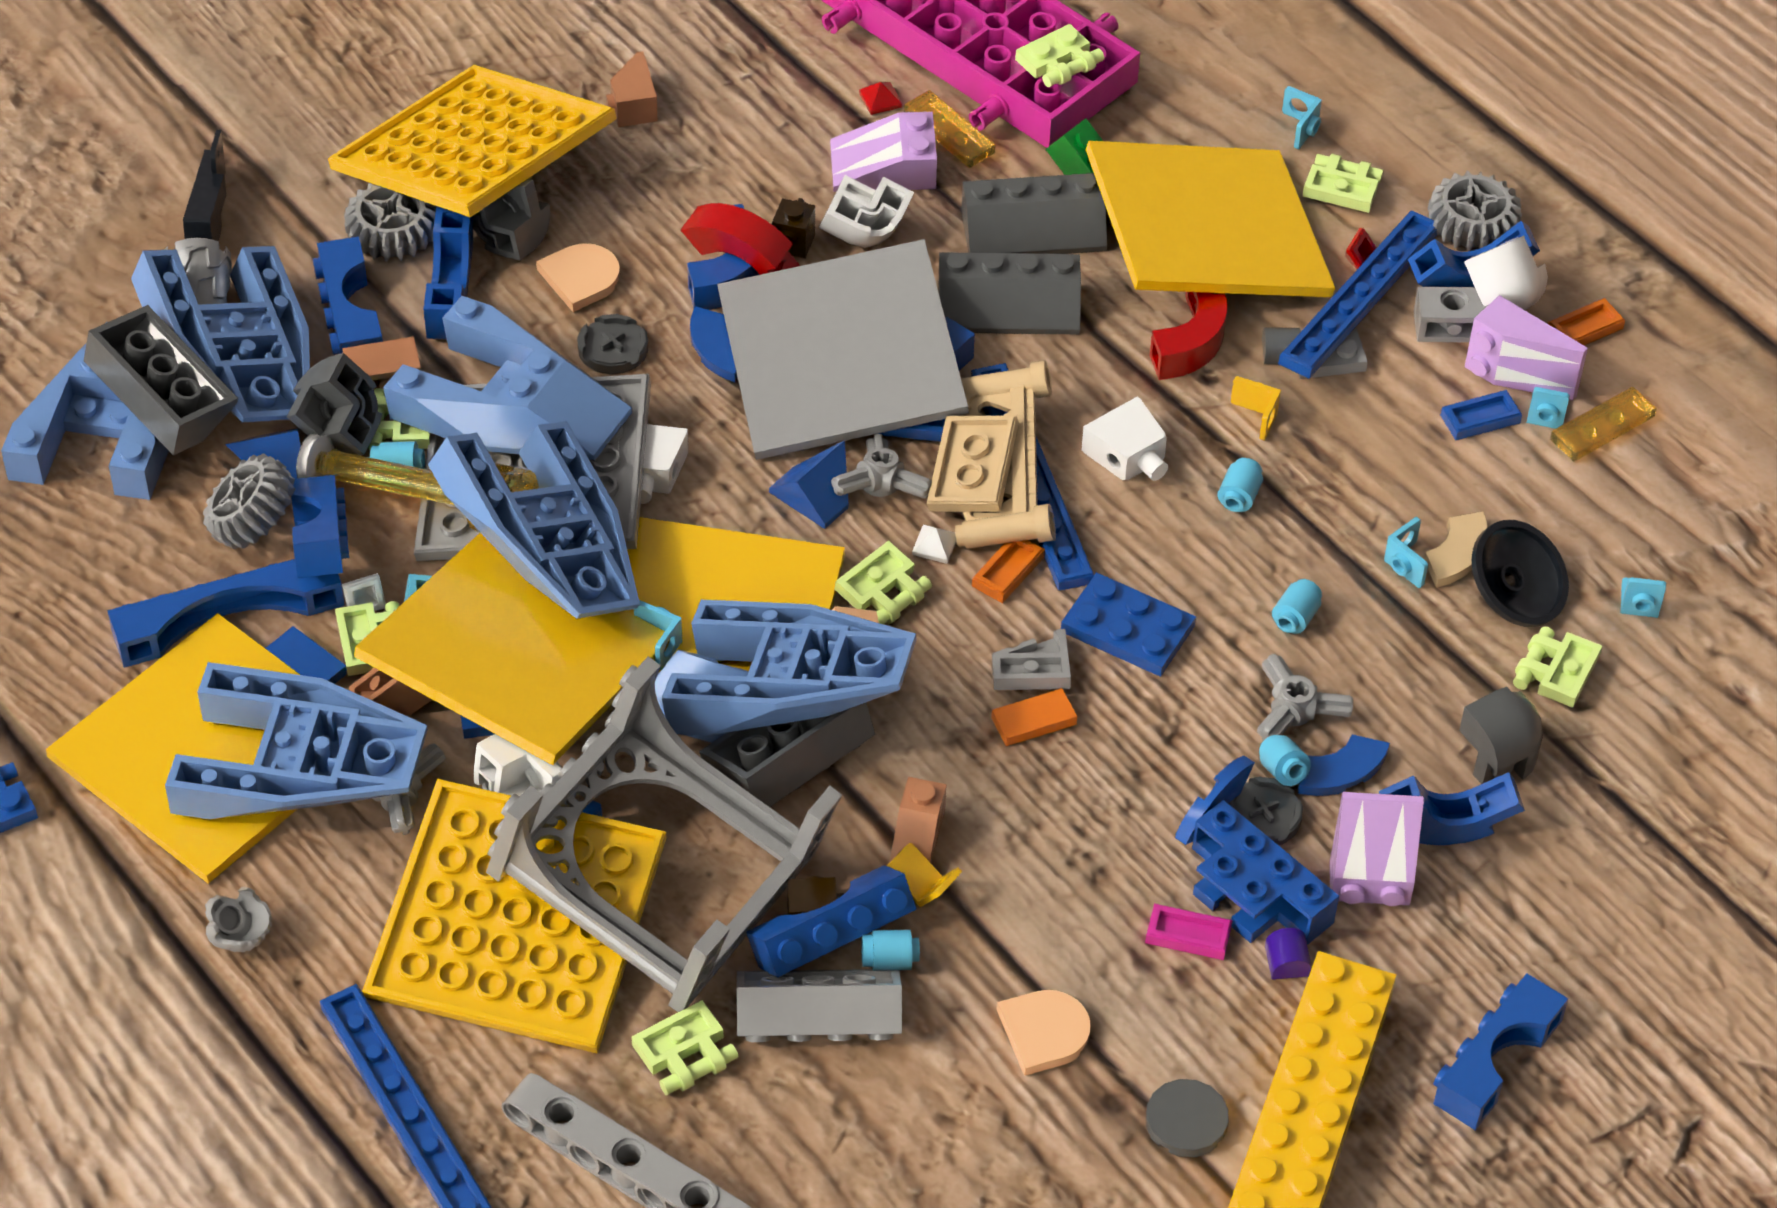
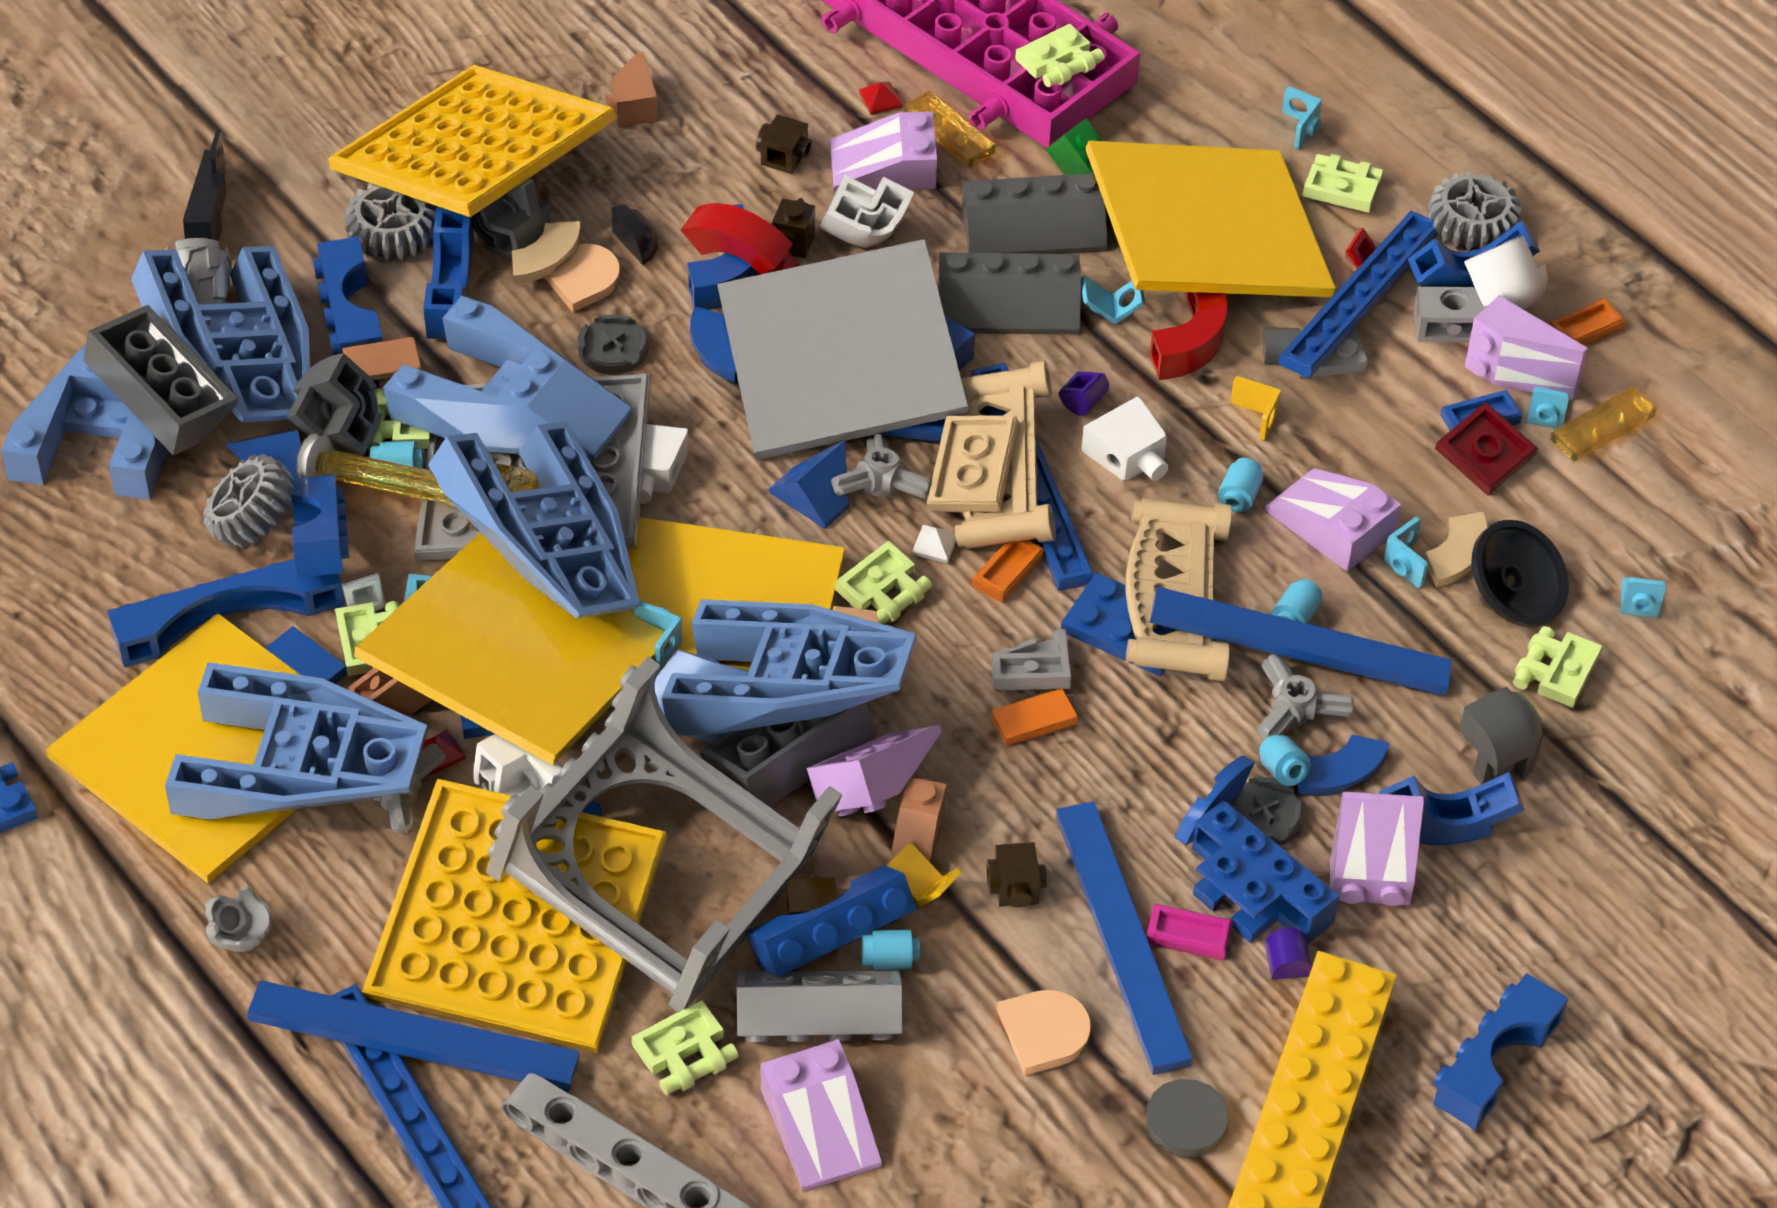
none -> blue tile [247,980,580,1092]
none -> red slope [422,729,465,775]
none -> tan tile [512,221,581,284]
none -> black brick [611,204,658,265]
none -> dark brown brick [756,114,812,174]
none -> lavender slope [760,1039,882,1191]
none -> lavender slope [807,725,942,816]
none -> dark brown brick [986,842,1047,908]
none -> blue tile [1056,801,1192,1075]
none -> dark purple brick [1058,371,1109,415]
none -> medium azure bracket [1081,275,1145,324]
none -> tan piece [1125,498,1231,681]
none -> blue tile [1149,586,1452,696]
none -> lavender slope [1265,468,1401,572]
none -> dark red tile [1435,402,1539,496]

